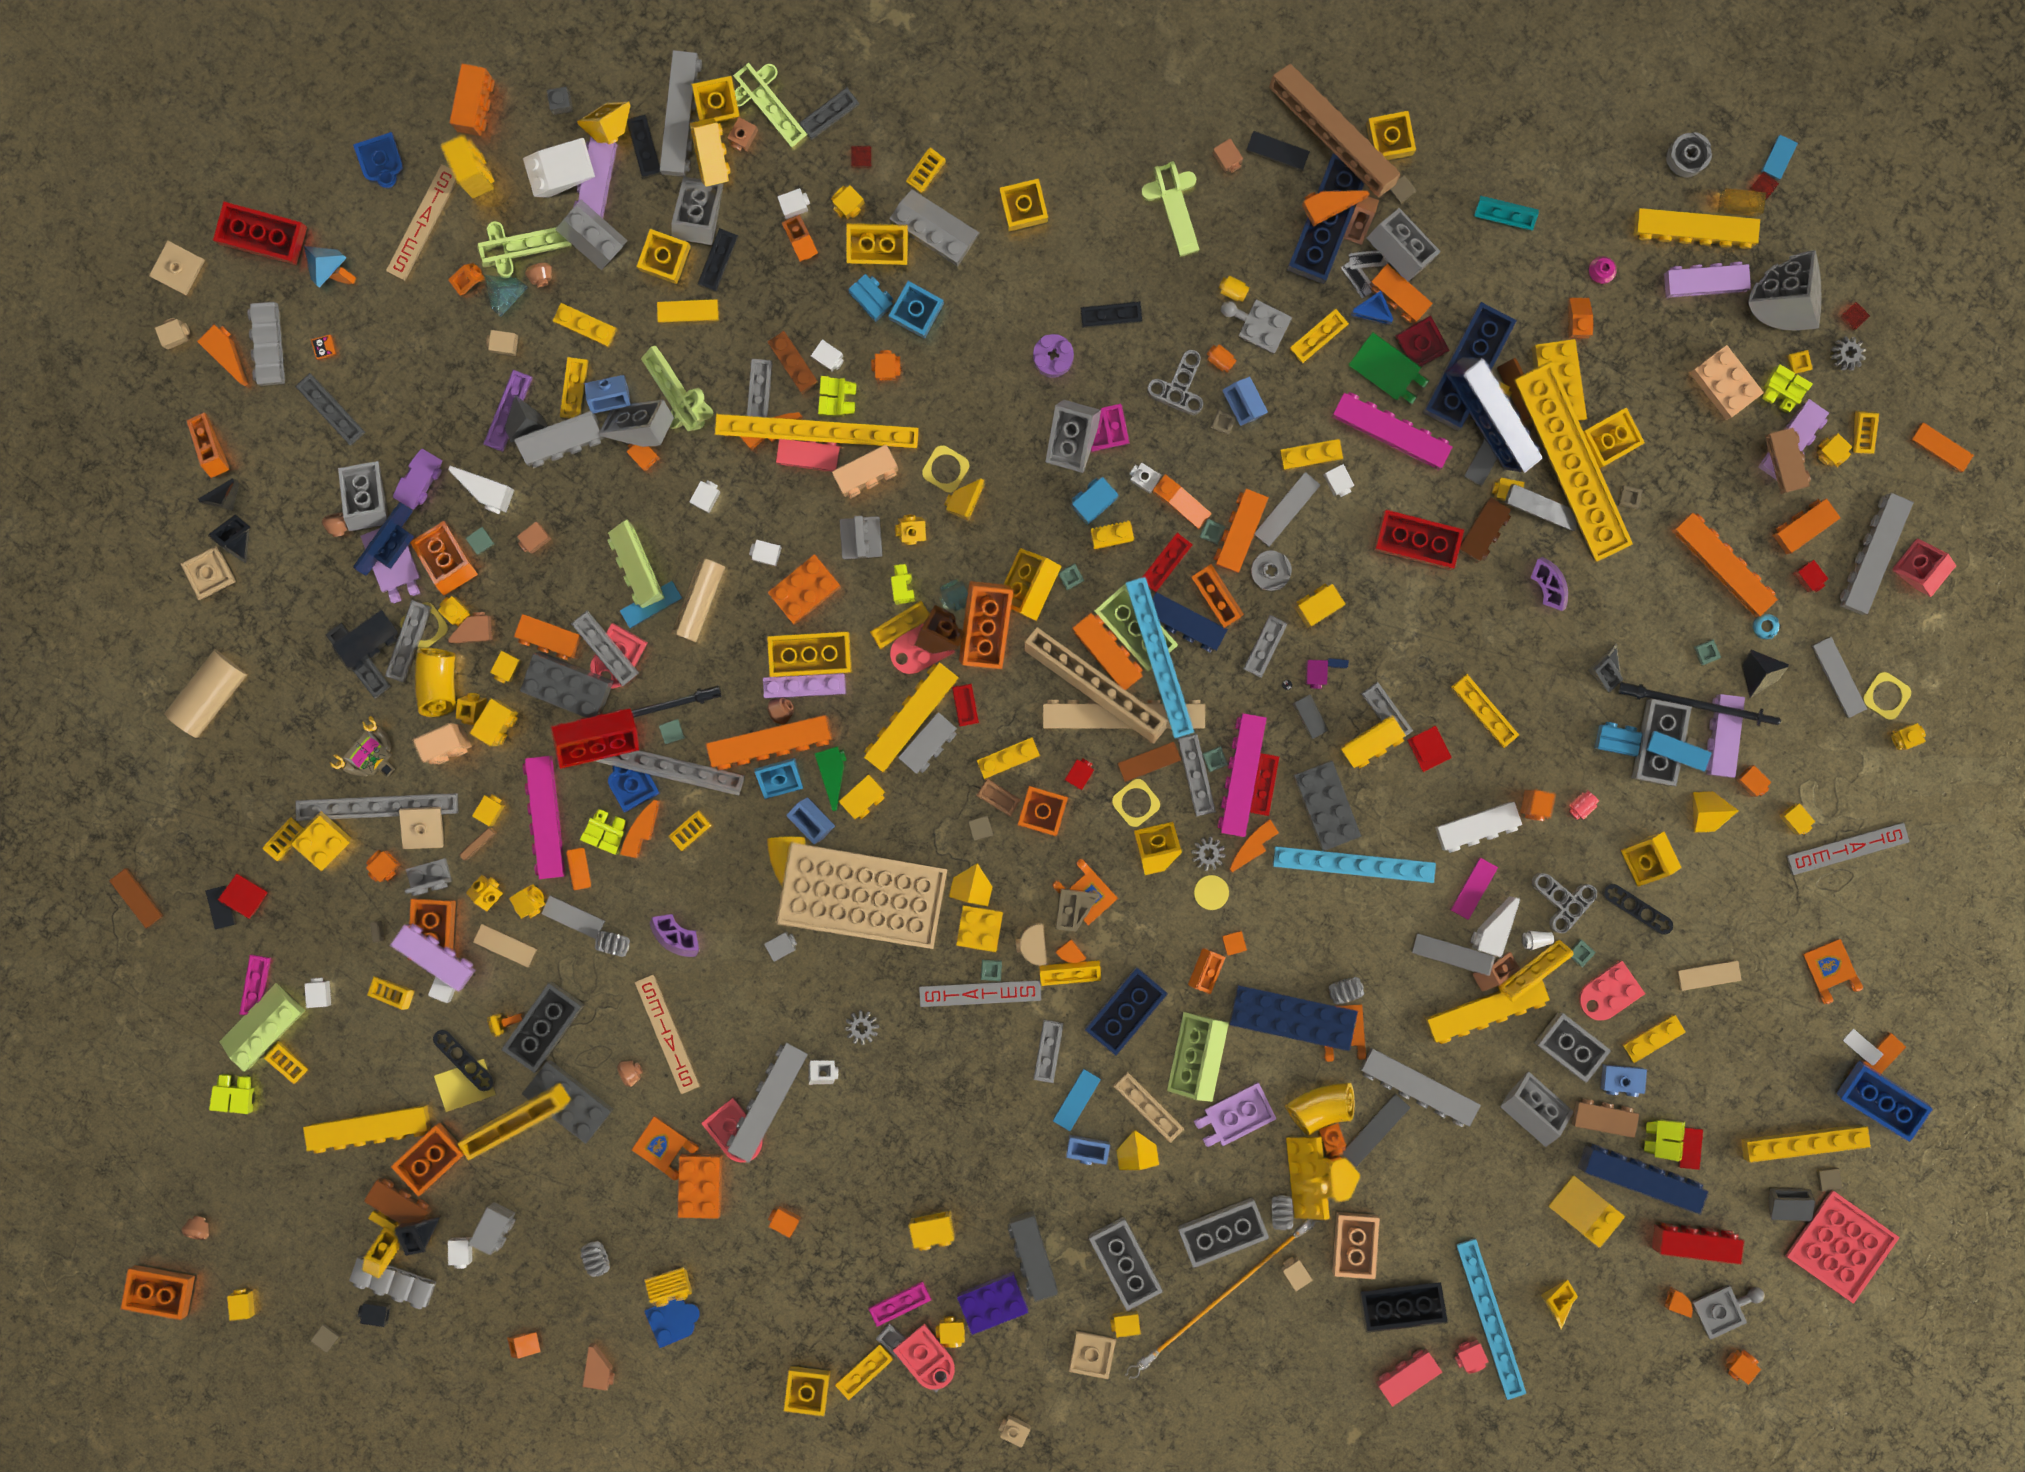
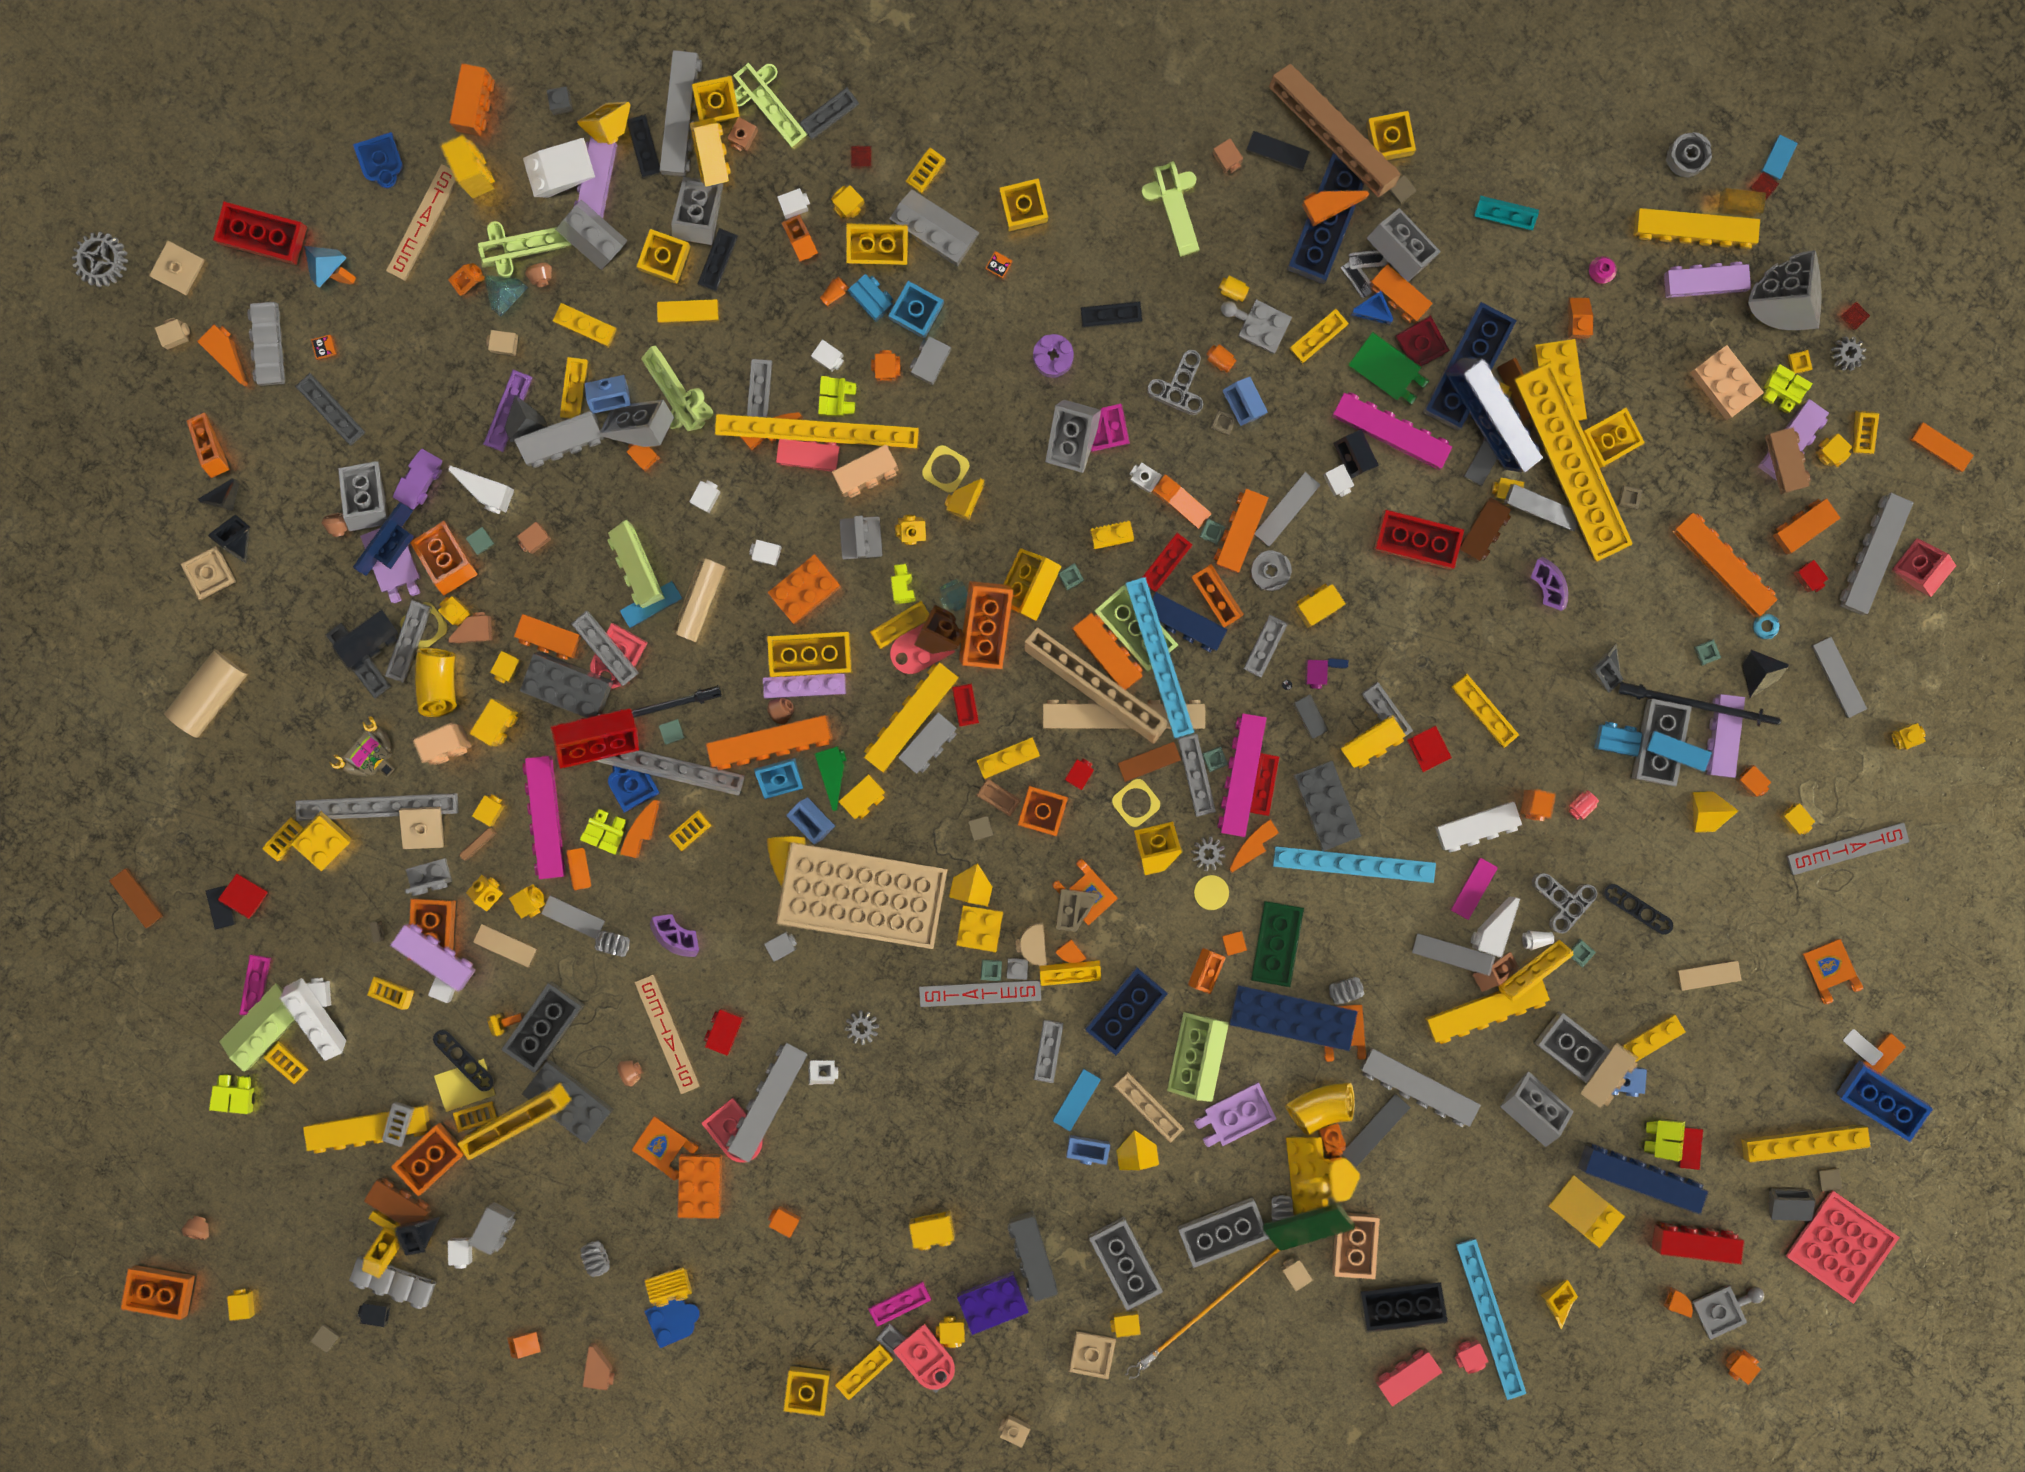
orange brick [366,850,401,882] -> none
yellow brick [456,693,487,725] -> none
dark orange brick [767,331,819,395] -> none
dark azure brick [1071,477,1119,525] -> none
yellow plate [1280,439,1343,470] -> none
nougat slope [1343,196,1379,245] -> none
medium nougat brick [1571,1098,1639,1138] -> none
coral plate [1579,960,1645,1020] -> none
yellow slope [1621,831,1682,887] -> none
light yellow piece [1863,672,1911,720] -> none
none -> light grey gear [72,232,128,287]
none -> white brick [280,978,346,1061]
none -> light grey slope [382,1102,415,1147]
none -> yellow slope [452,1101,497,1133]
none -> red brick [703,1008,744,1056]
none -> orange cone [820,276,849,306]
none -> light grey brick [909,336,951,385]
none -> tile [985,251,1013,279]
none -> light grey plate [1007,958,1028,980]
none -> dark green tile [1250,901,1304,988]
none -> dark green tile [1263,1203,1355,1251]
none -> black brick [1333,429,1379,479]
none -> tan brick [1580,1043,1638,1108]

